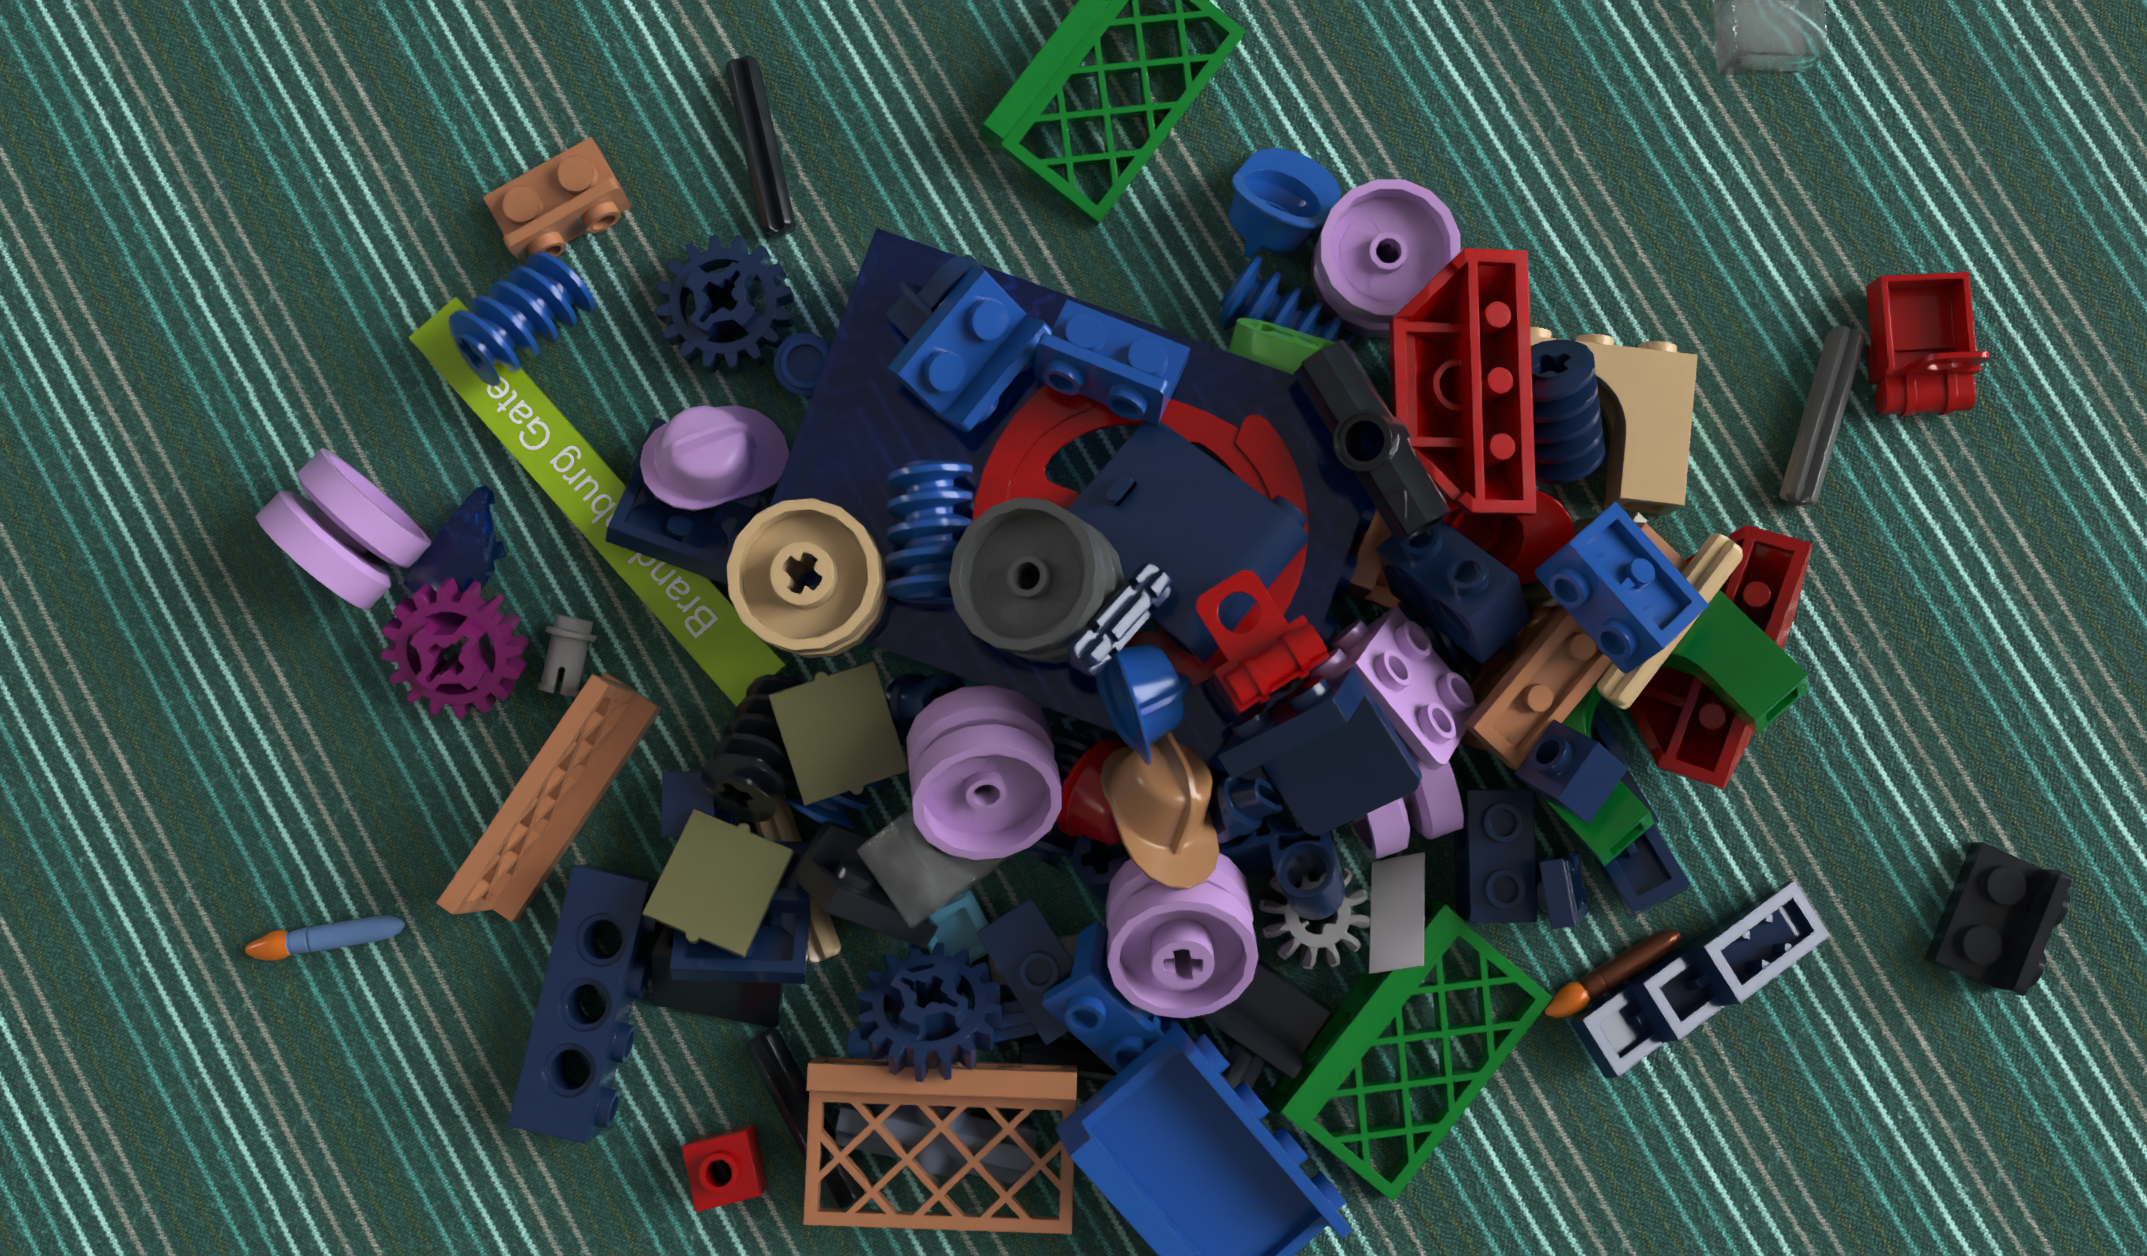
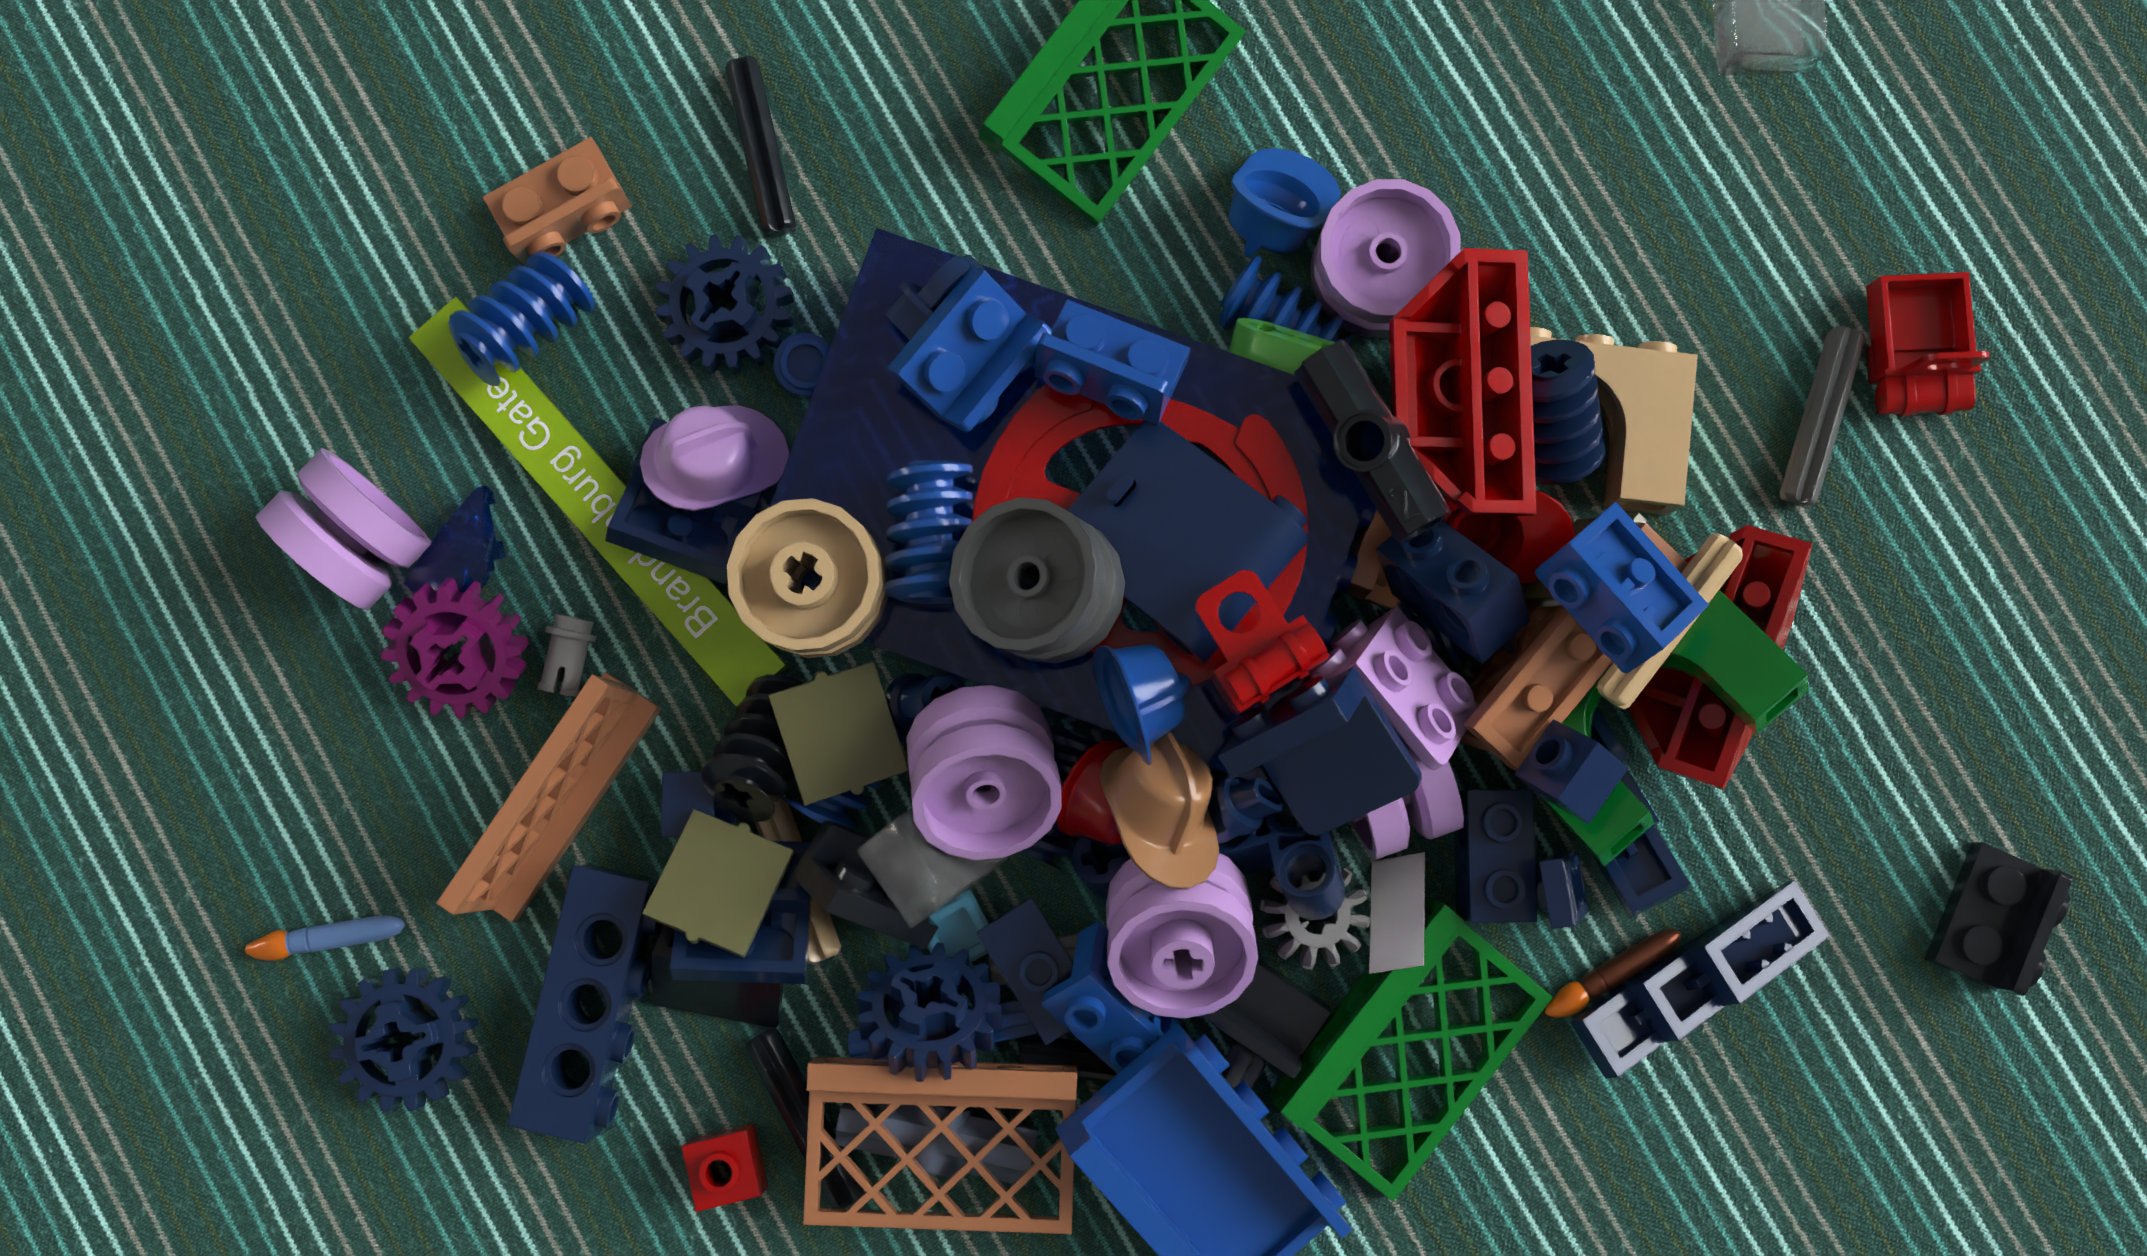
dark blue axle [1067,562,1172,677] -> none
none -> dark blue gear [329,967,479,1112]

